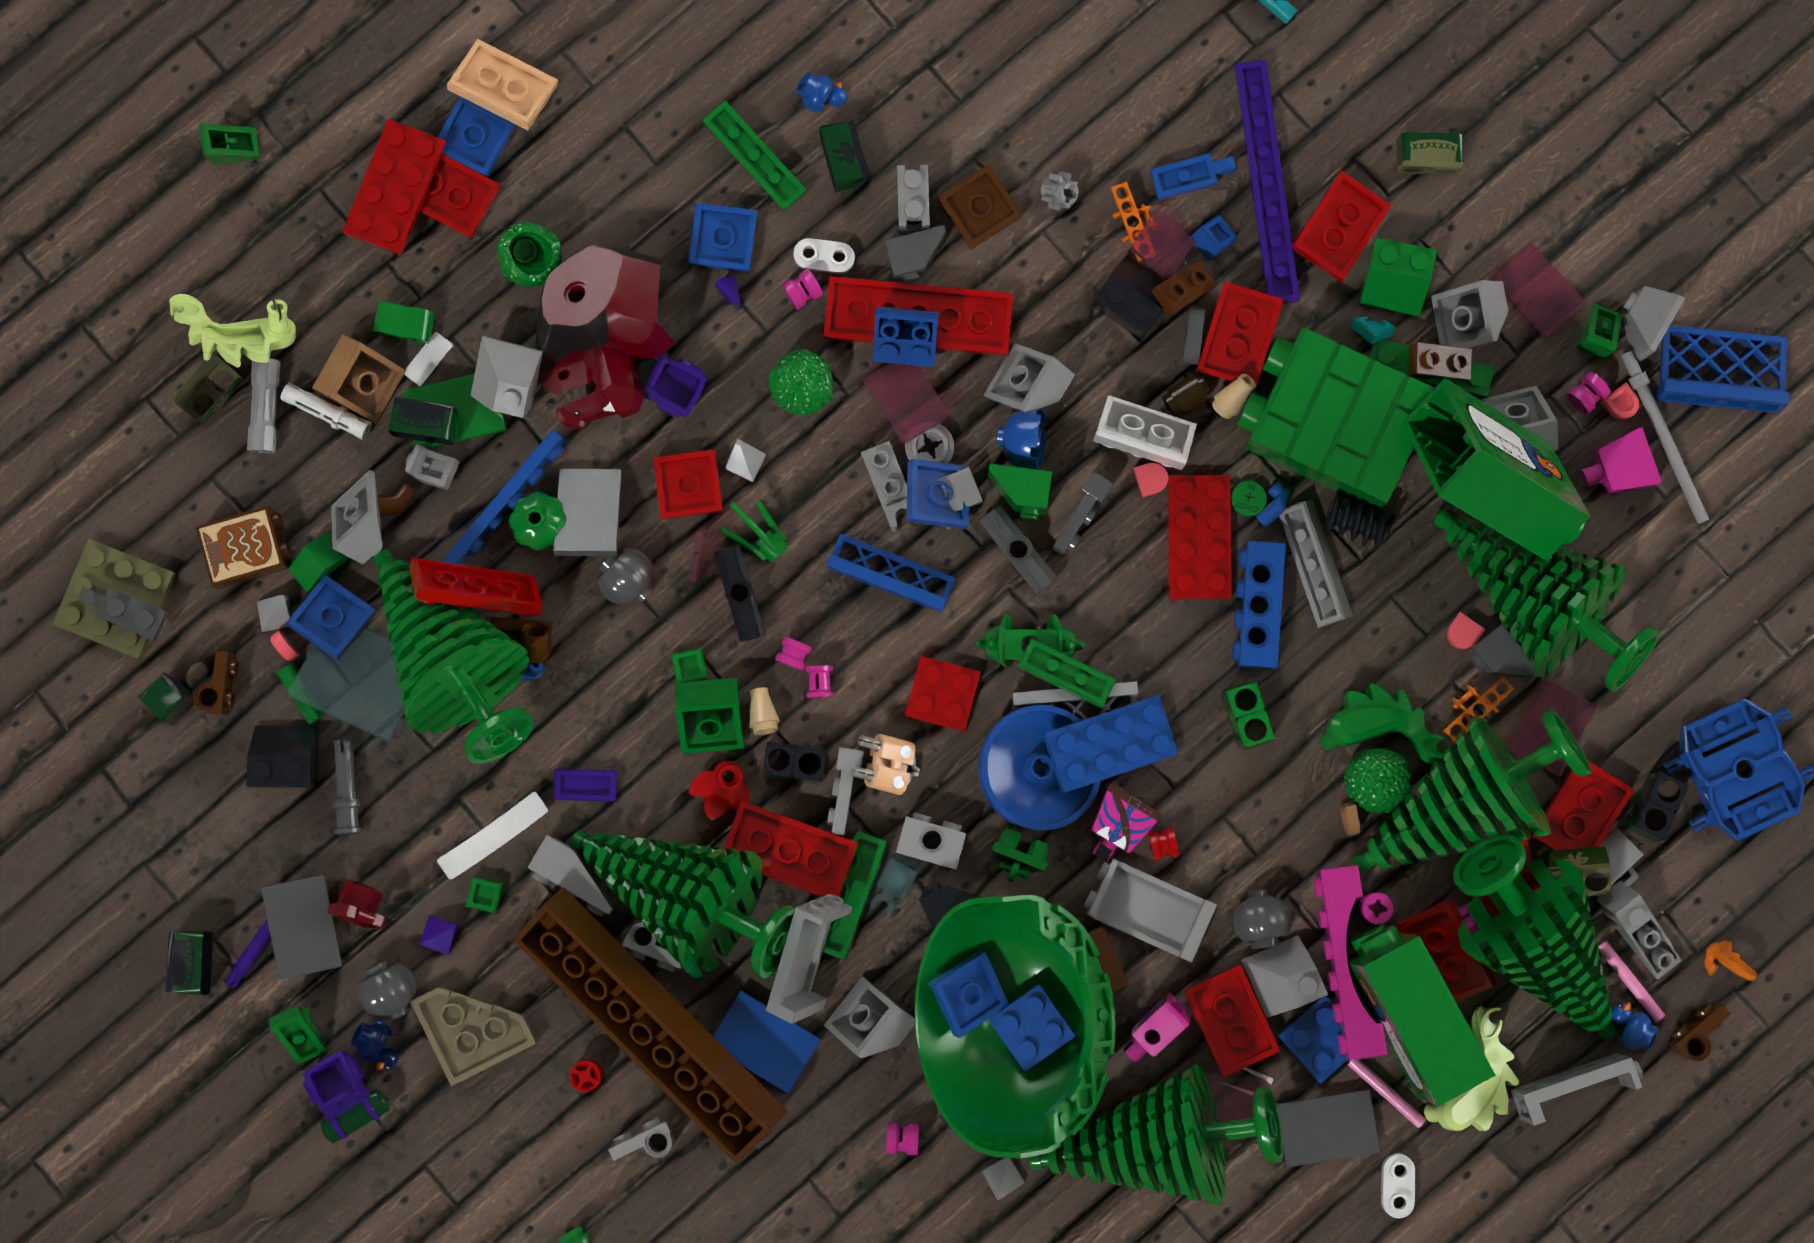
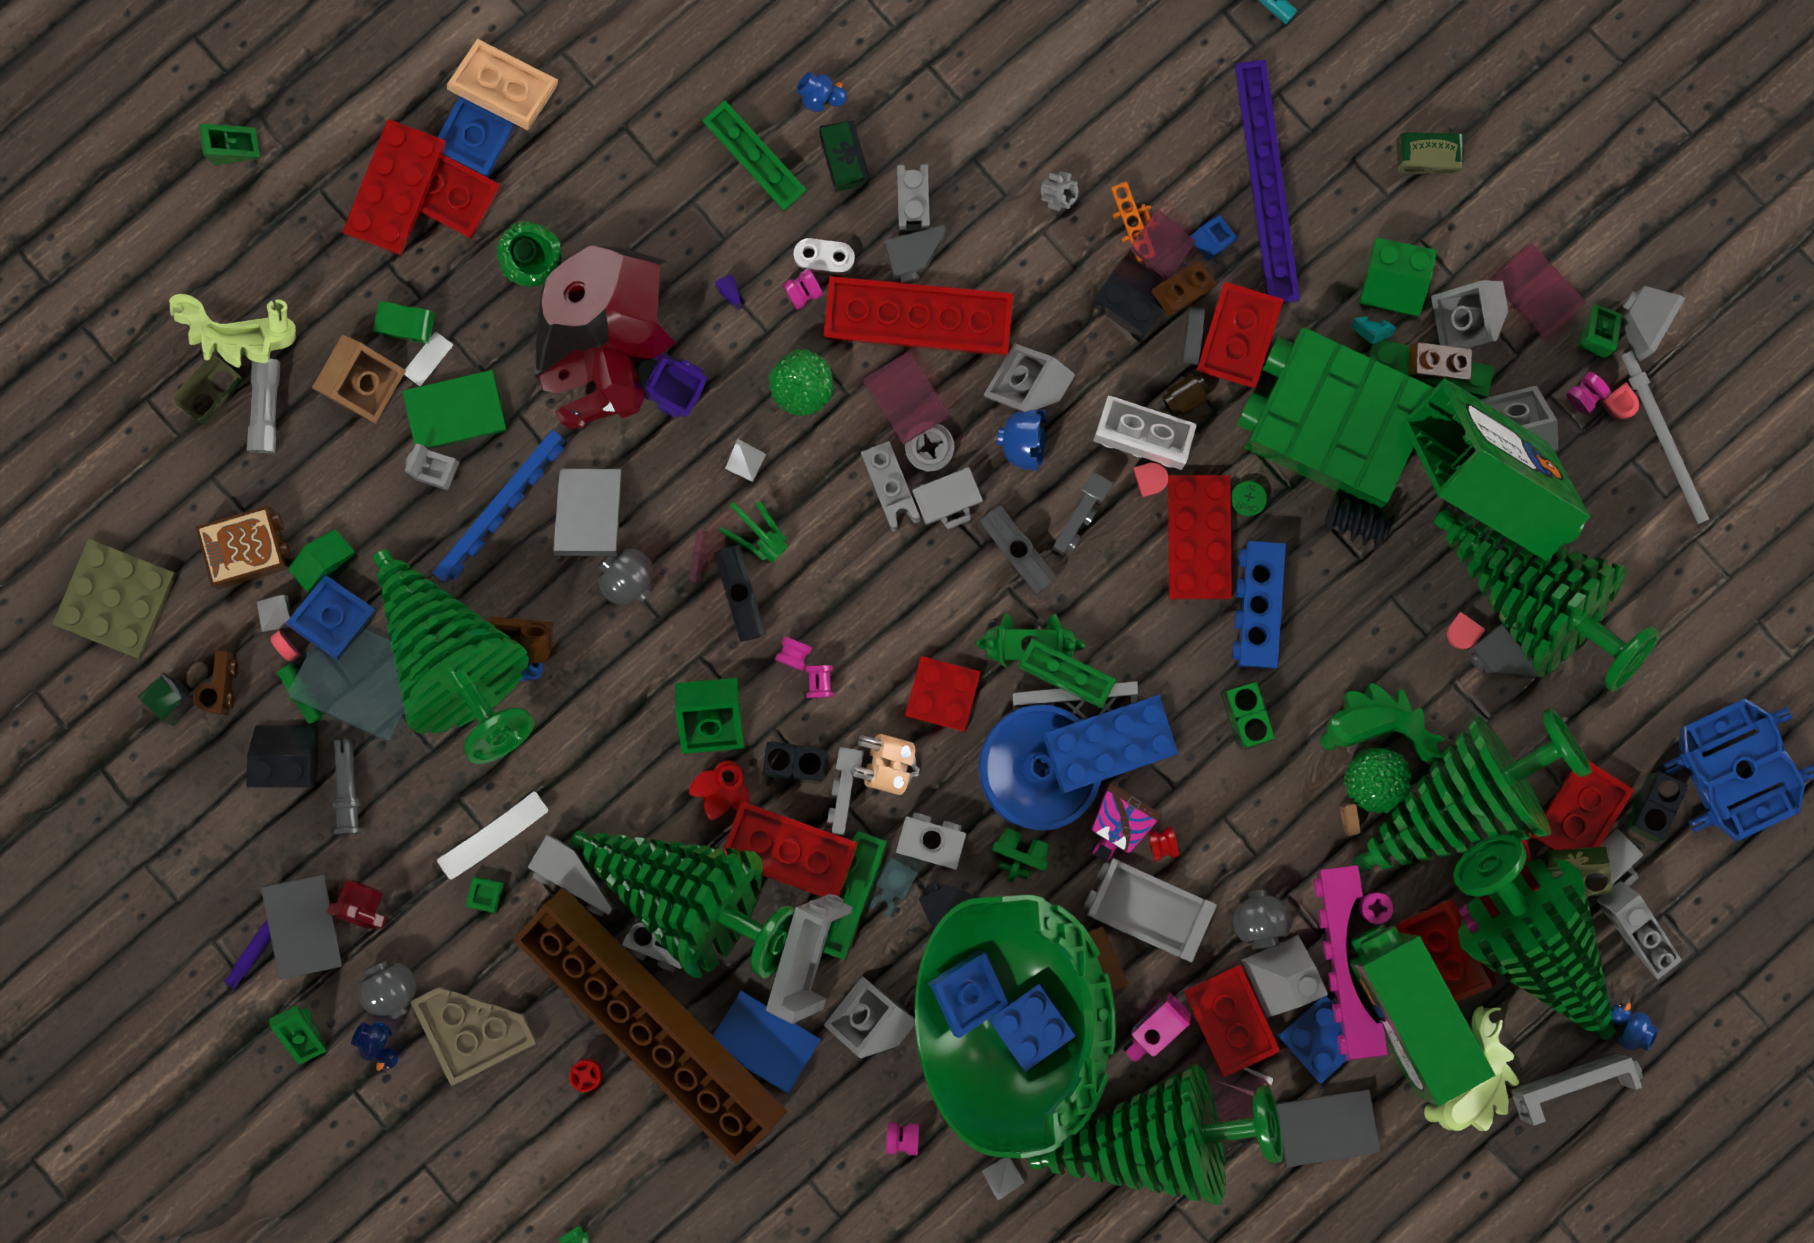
dark grey plate [78,587,168,641] -> none
black piece [166,930,213,996] -> none
white pin [281,382,372,440] -> none
dark purple piece [303,1051,390,1144] -> none
light grey slope [331,470,383,565] -> none
reddish brown arm [377,483,416,516] -> none
black piece [388,397,458,445] -> none
red plate [409,557,542,617] -> none
dark purple slope [419,915,459,955] -> none
light grey slope [471,336,543,418] -> none
green plant [509,492,567,551] -> none
dark purple tile [553,769,618,802] -> none
light grey plate [608,1117,675,1161] -> none
red plate [653,449,723,520] -> none
green tile [671,648,708,683] -> none
blue plate [688,203,758,273] -> none
tan cone [749,687,780,735] -> none
blue fence [826,533,956,613] -> none
blue brick [872,307,939,367] -> none
blue plate [907,459,969,529] -> none
reddish brown plate [937,164,1023,250] -> none
green slope [987,463,1052,520] -> none
blue plate [1150,153,1236,201] -> none
tan cone [1212,374,1256,419] -> none
blue arm [1256,482,1290,527] -> none
light grey slope [1279,500,1353,628] -> none
red plate [1290,171,1392,282] -> none
bright pink bar [1347,1060,1426,1128] -> none
white plate [1381,1153,1415,1218] -> none
orange piece [1442,676,1515,743] -> none
clear pink piece [1510,680,1597,777] -> none
dark pink torso [1580,427,1662,494] -> none
bright pink bar [1598,940,1665,1022] -> none
blue fence [1656,326,1789,413] -> none
reddish brown plate [1667,1003,1731,1062] -> none
orange piece [1704,940,1758,981] -> none

